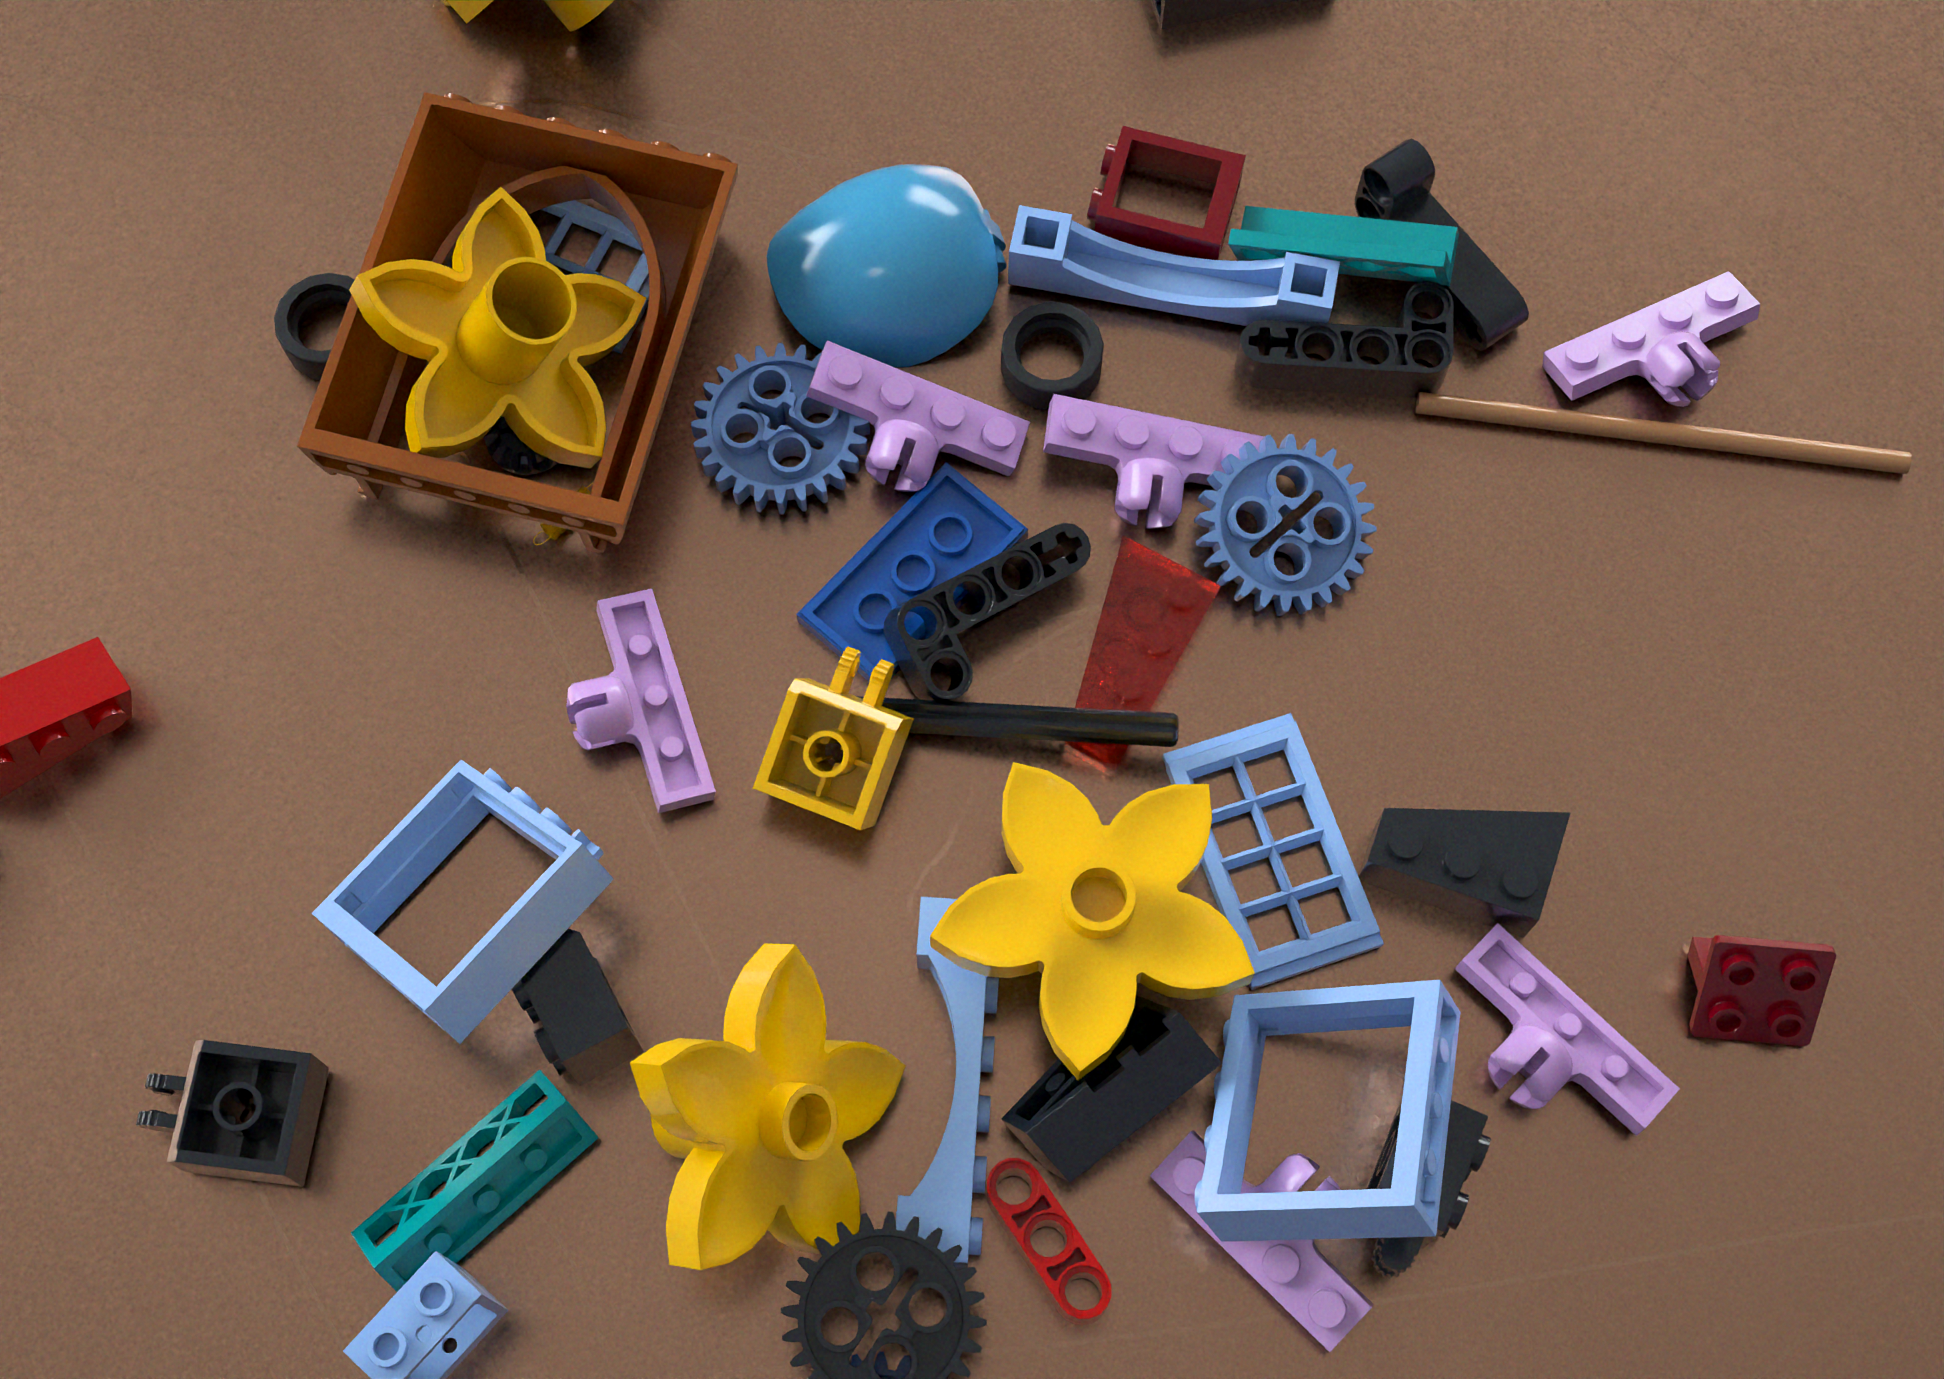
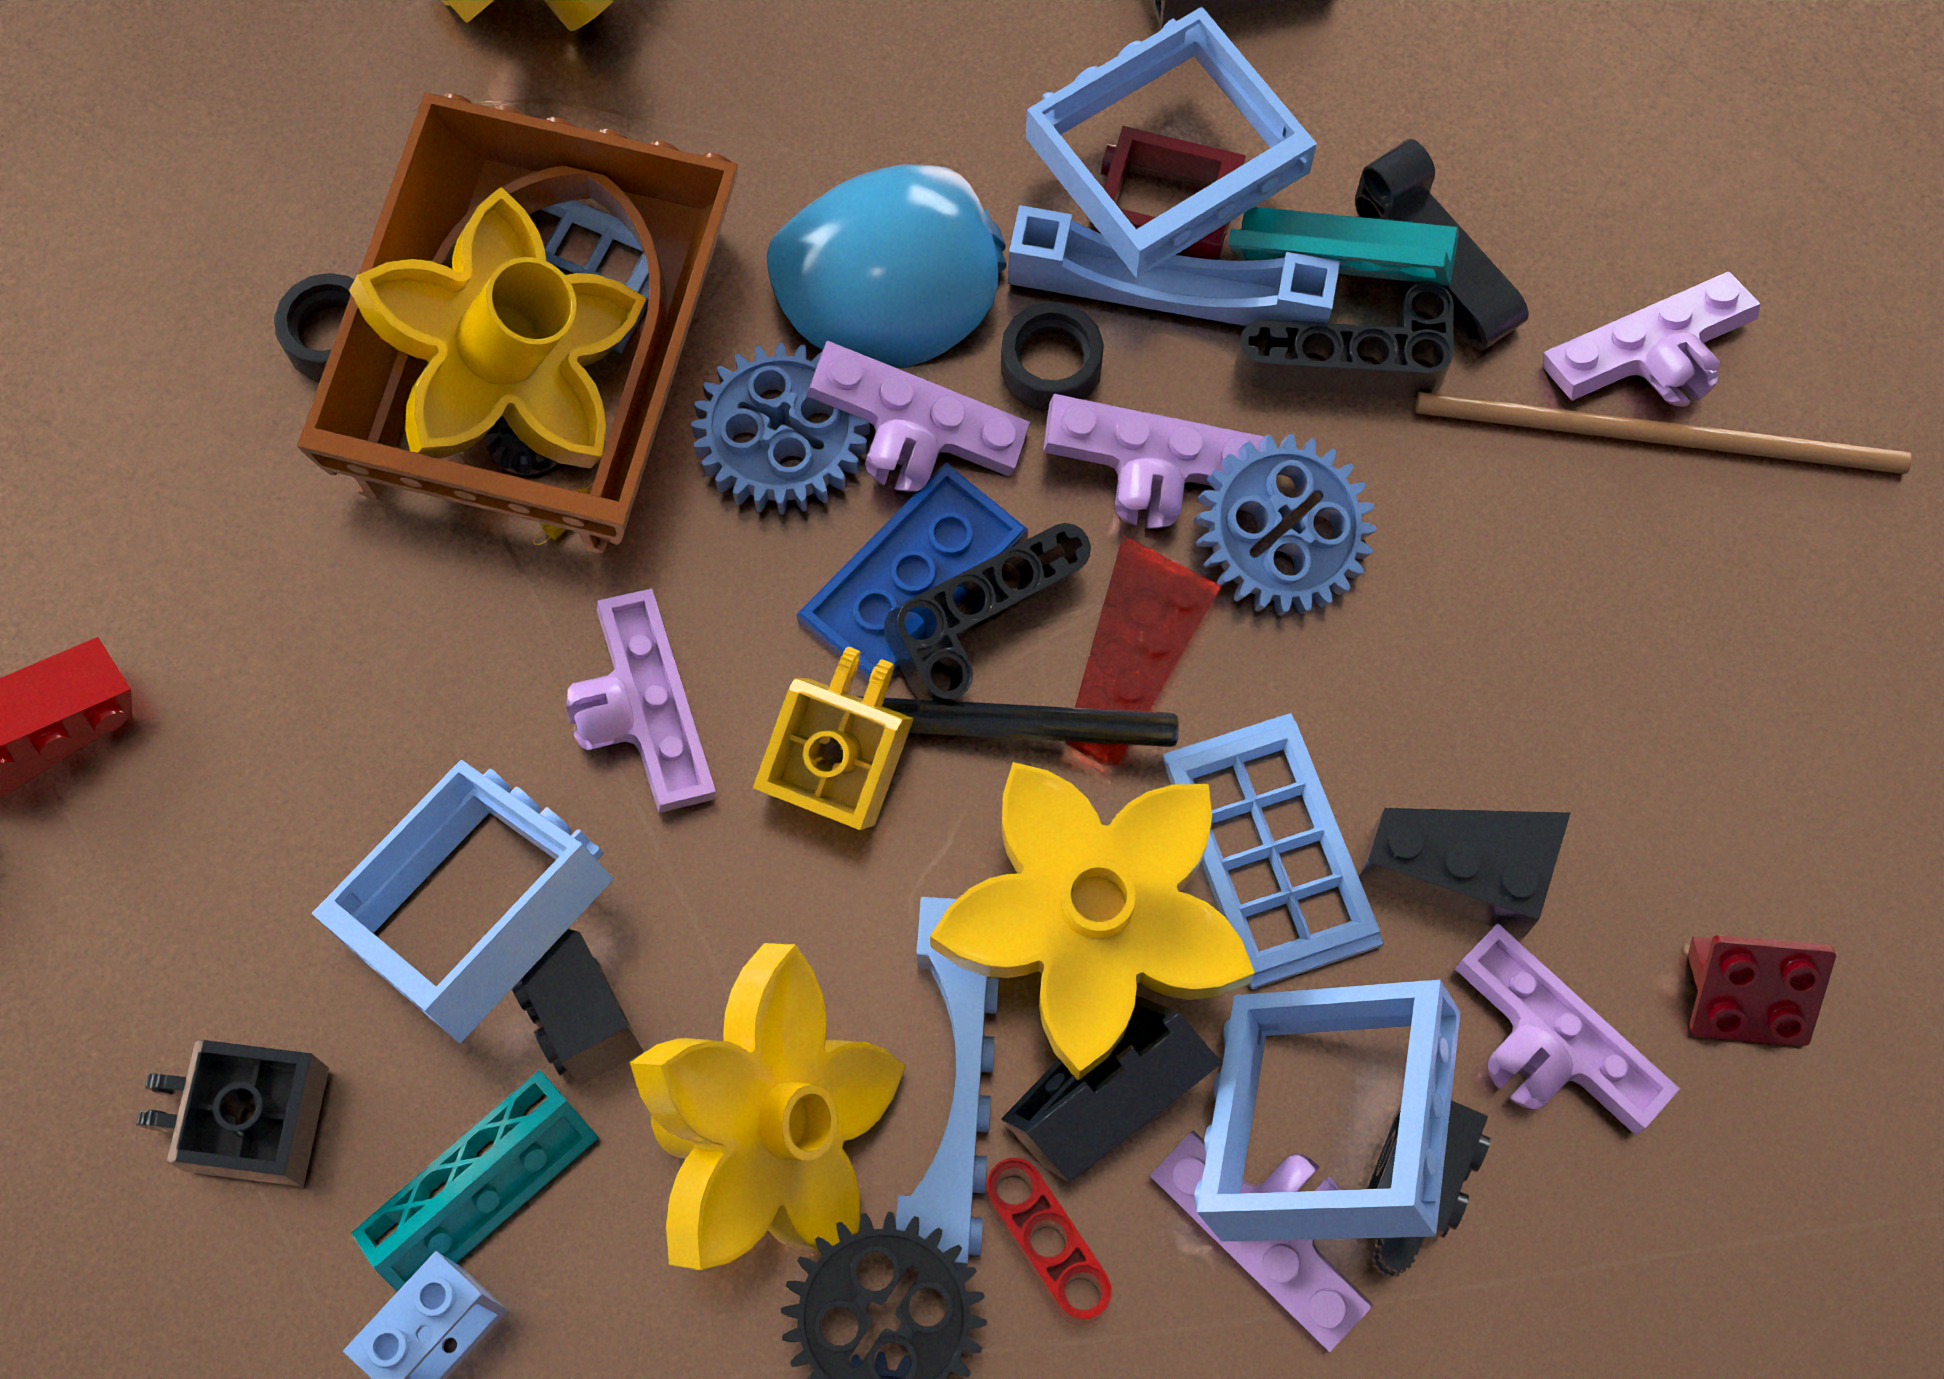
none -> light blue window [1026,7,1317,278]

